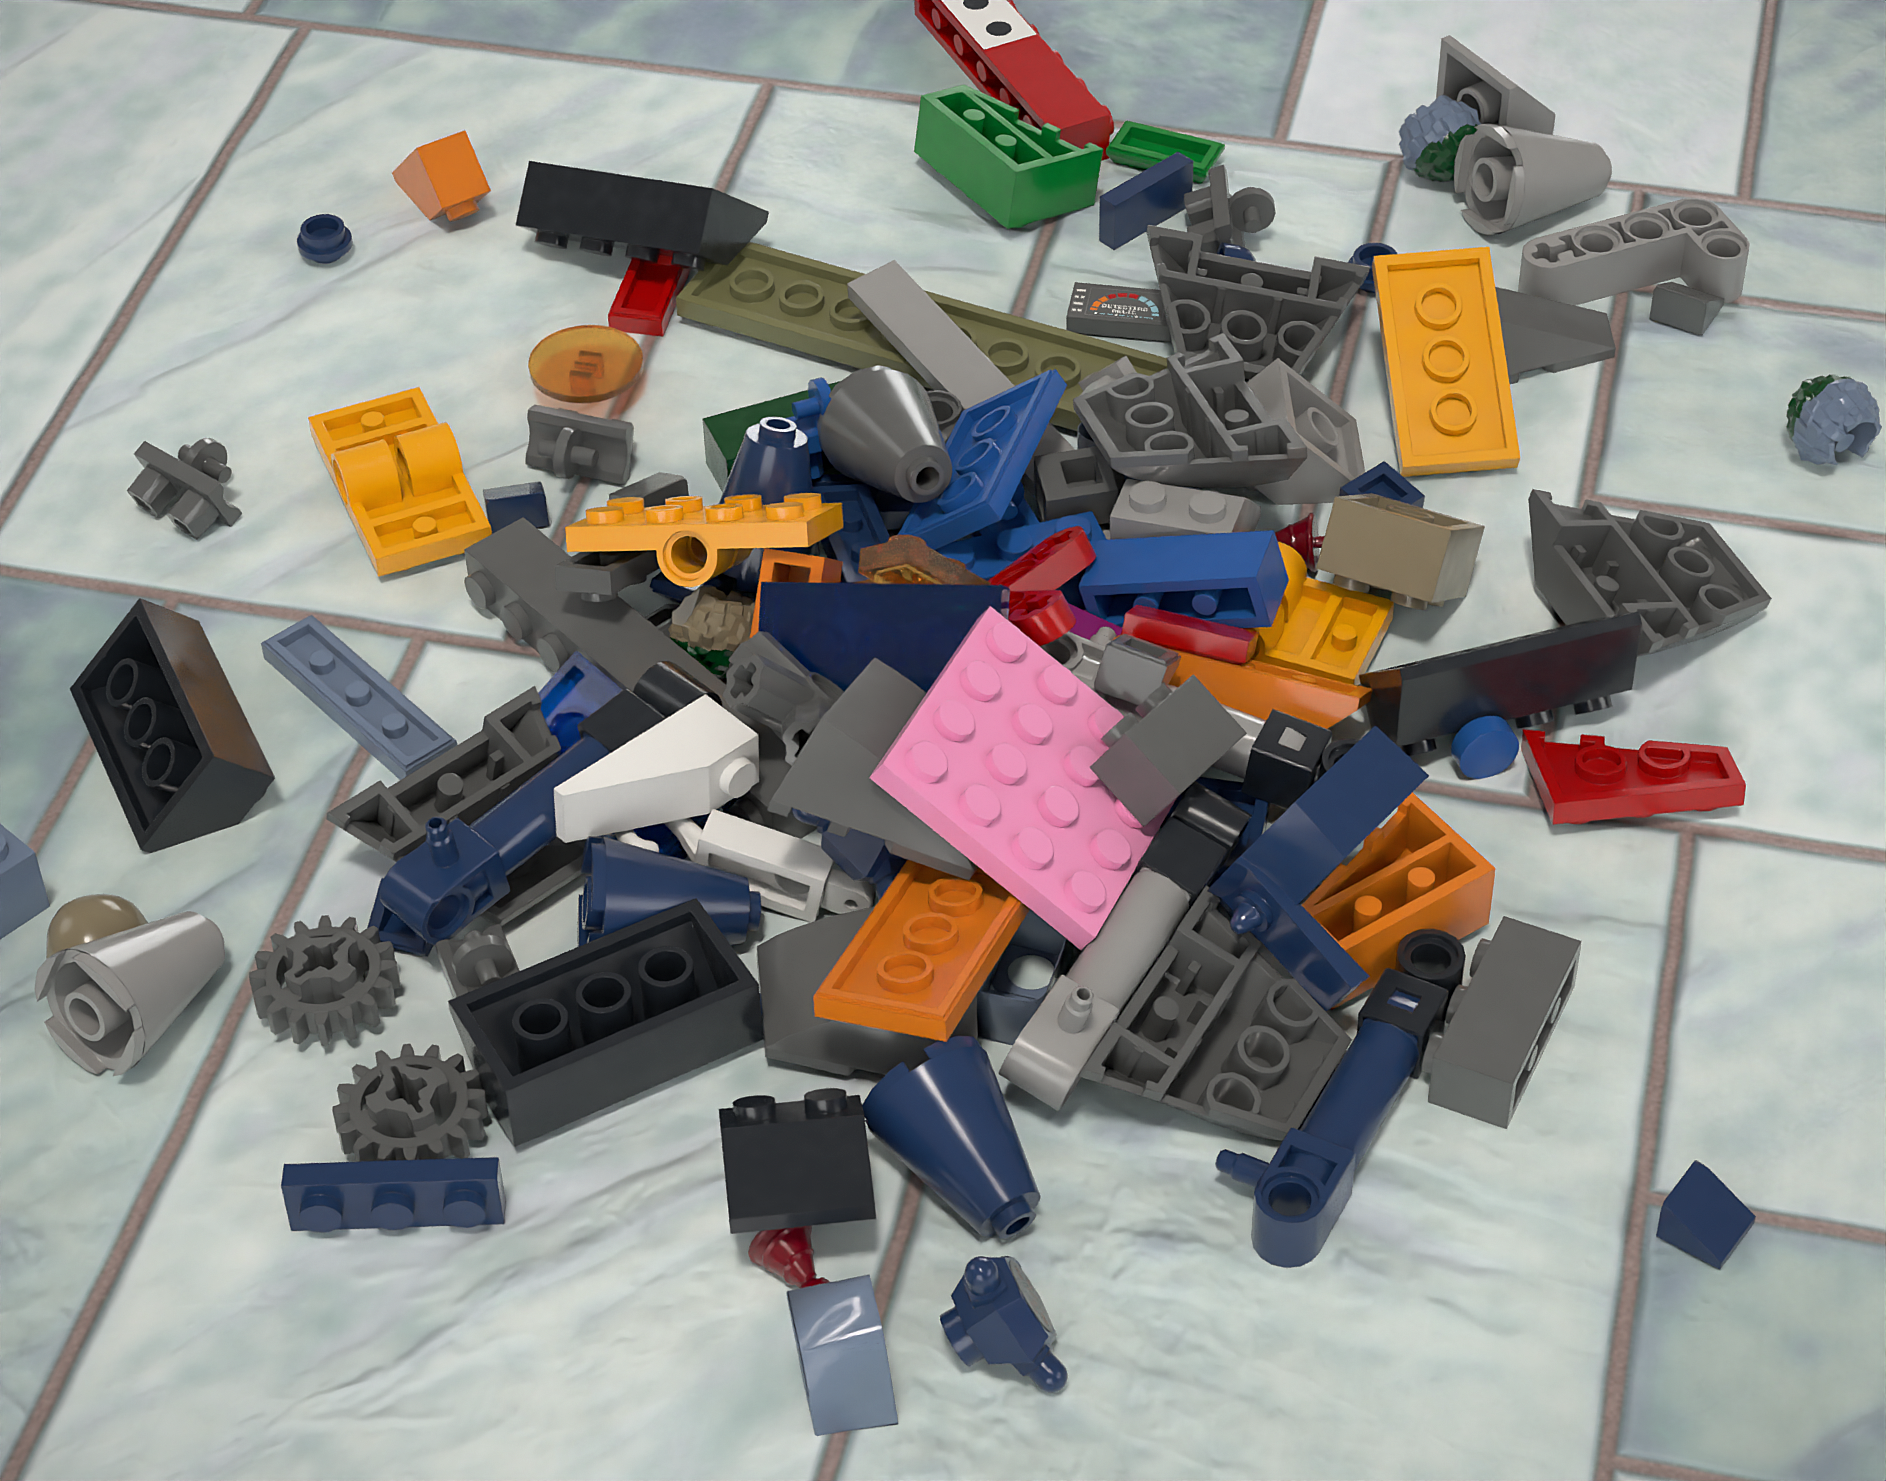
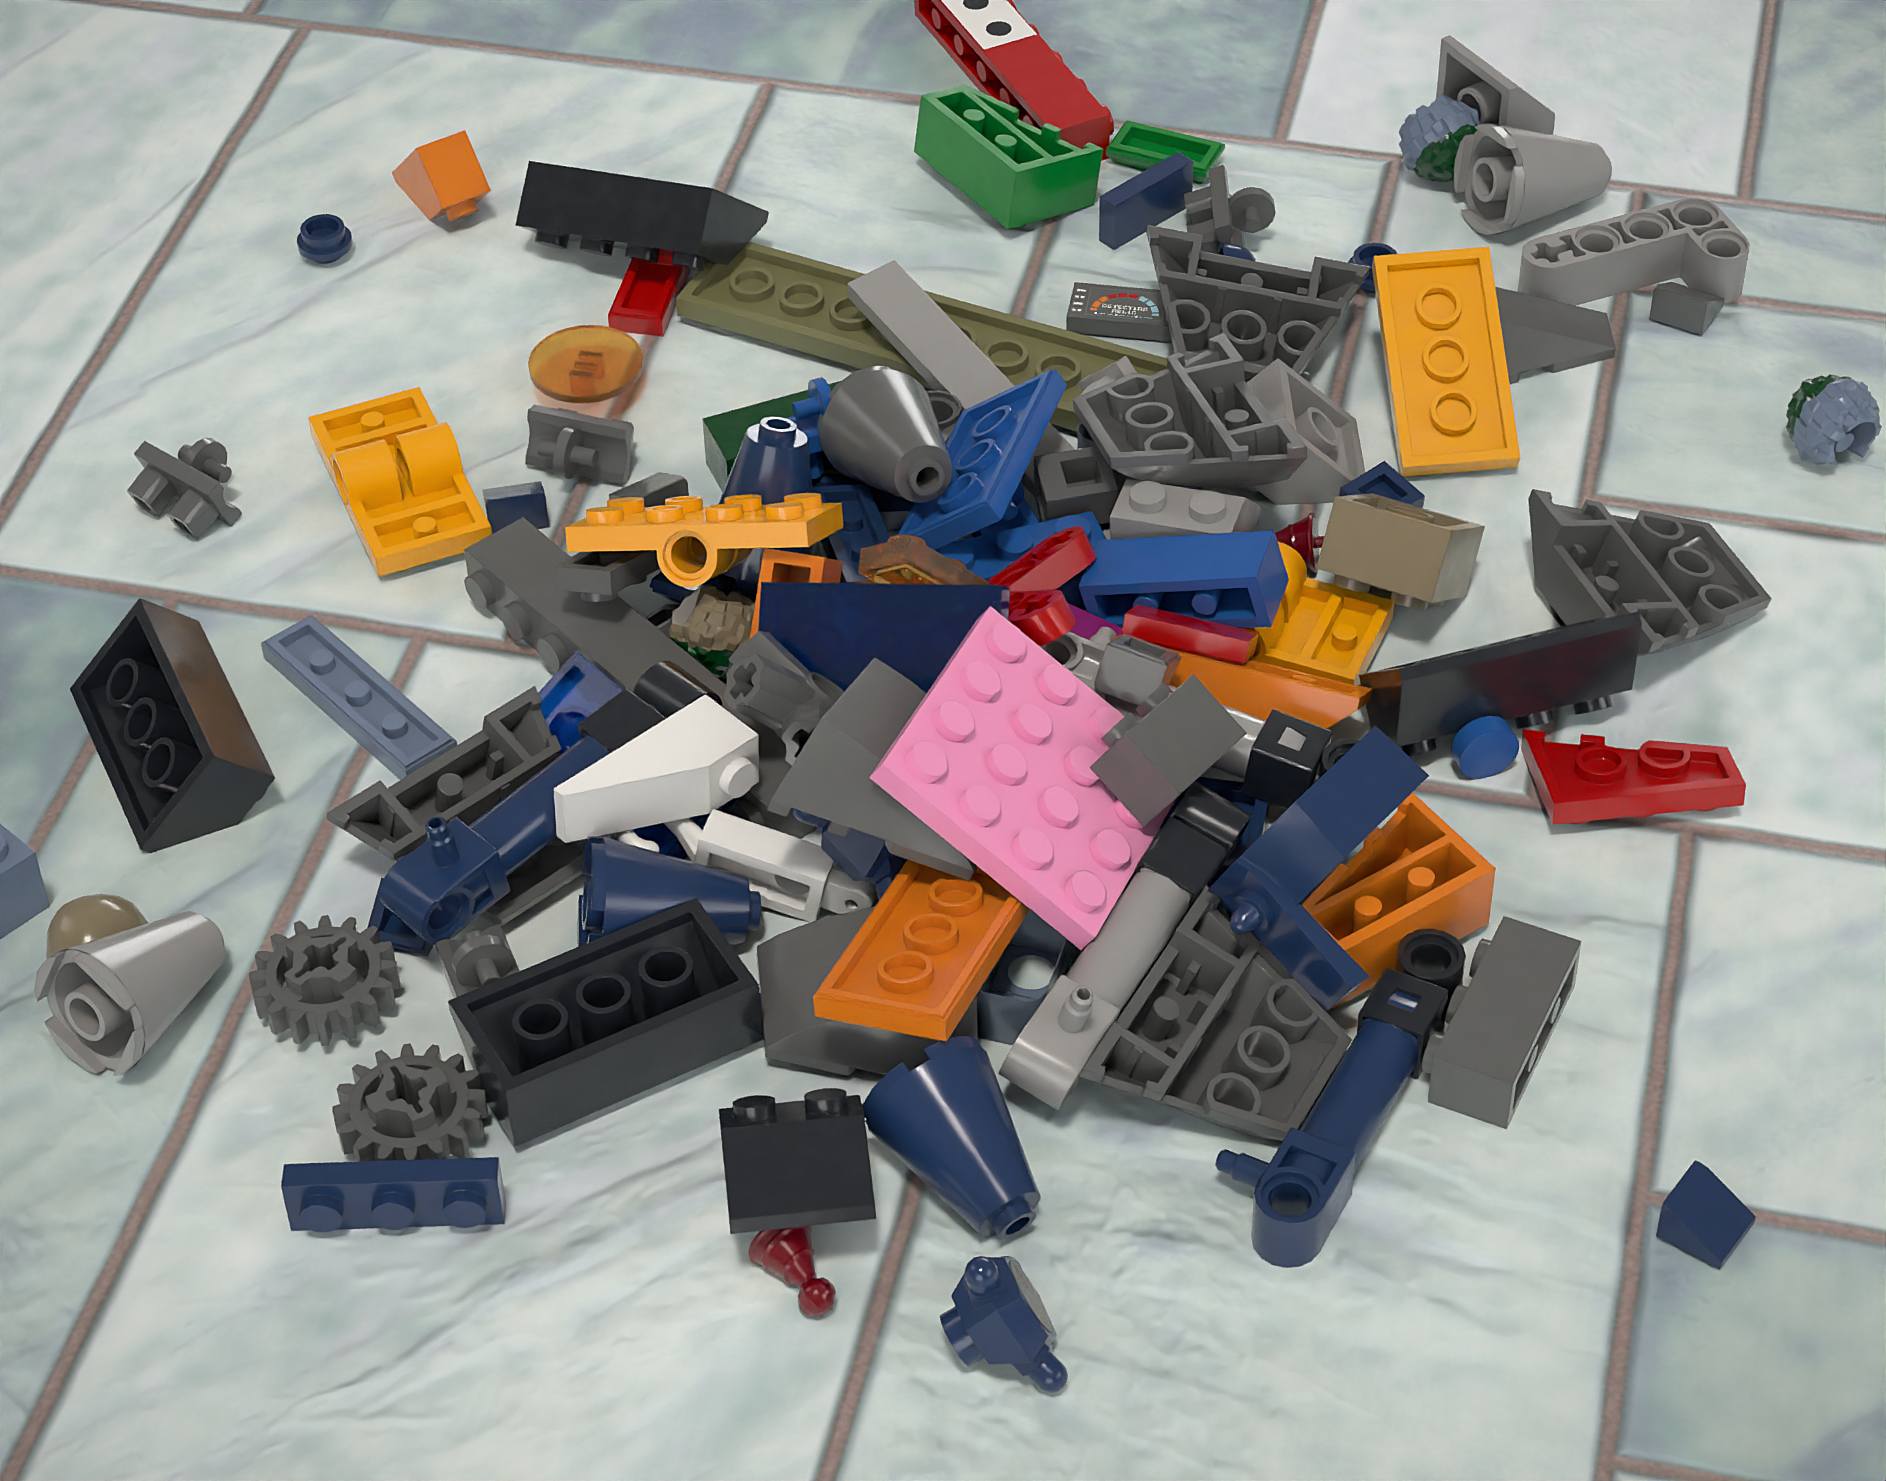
sand blue piece [786,1274,898,1436] -> none

